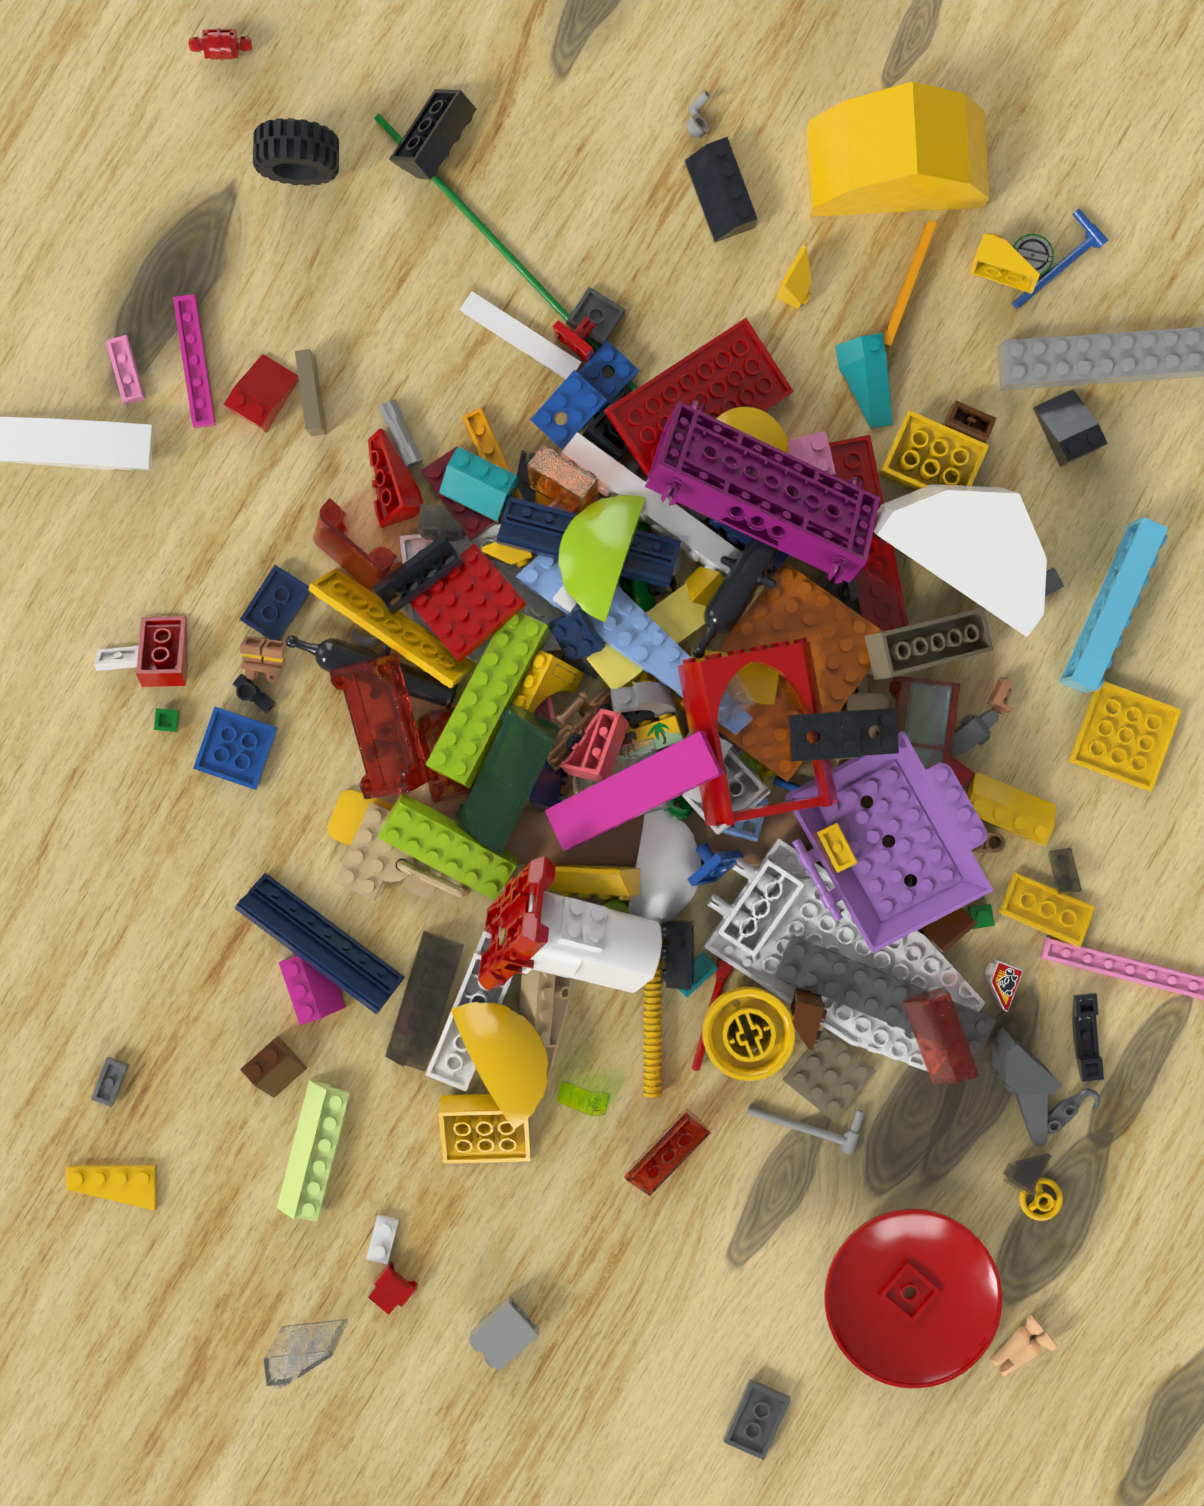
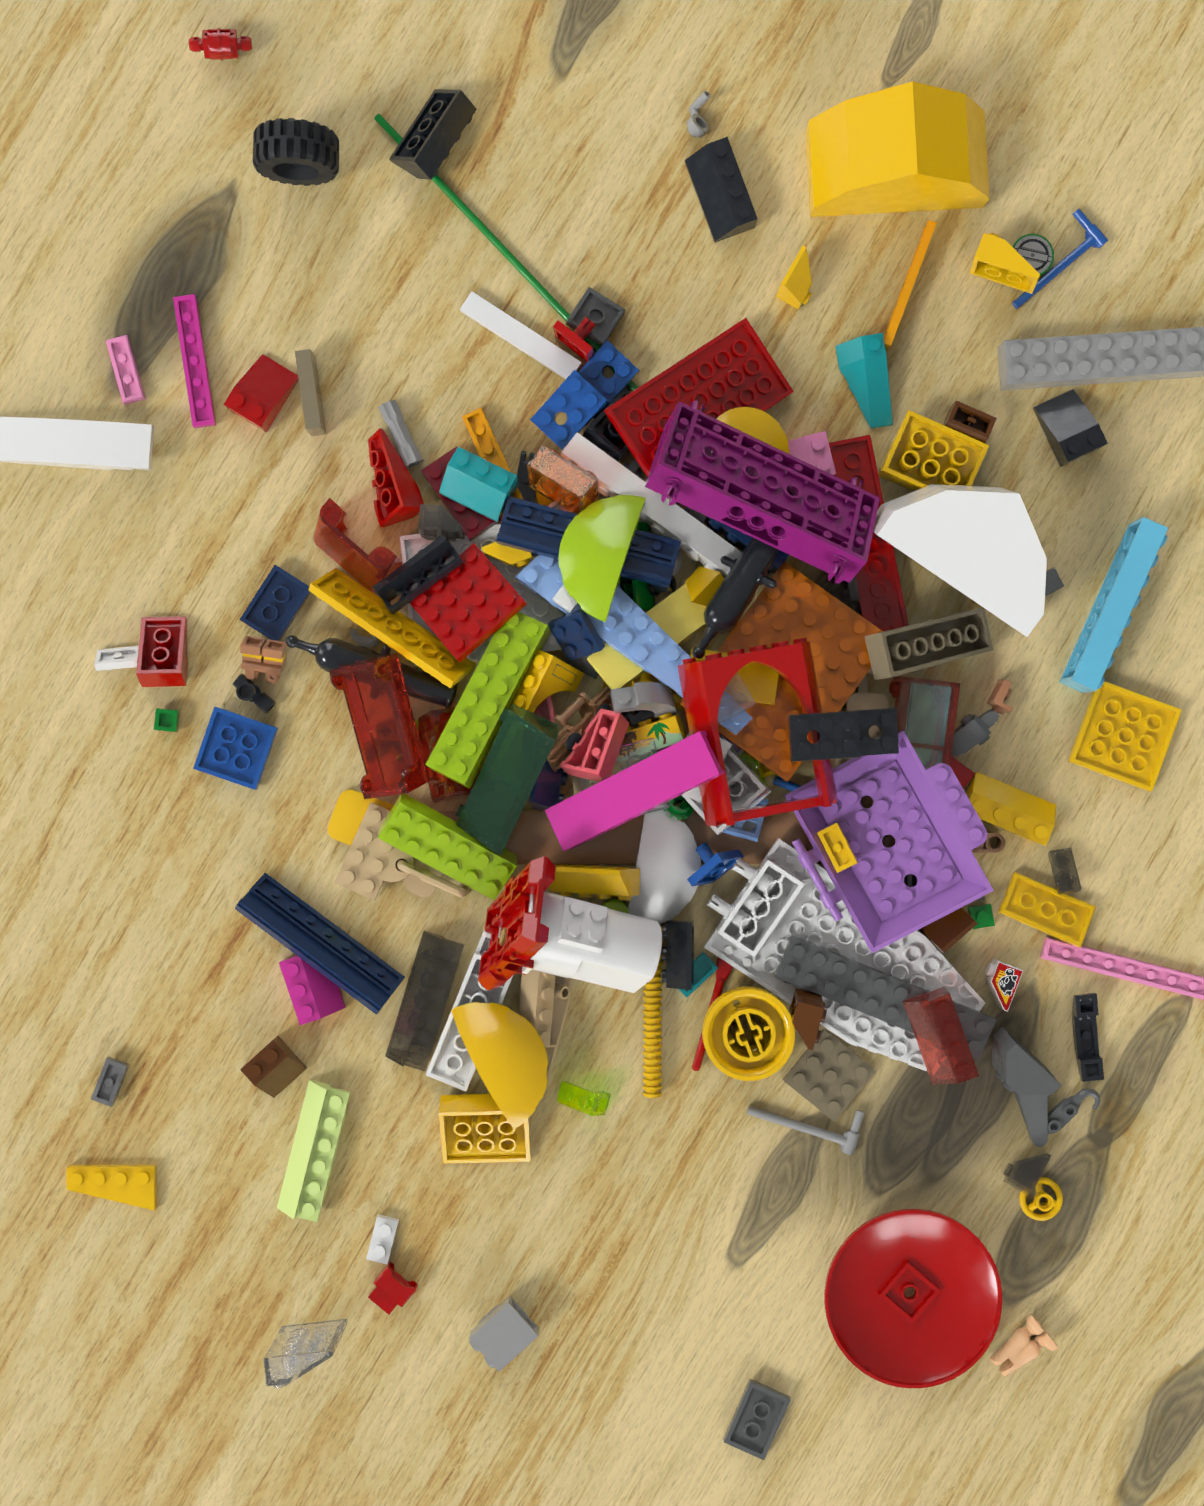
clear red slope [624,1108,711,1196] -> none

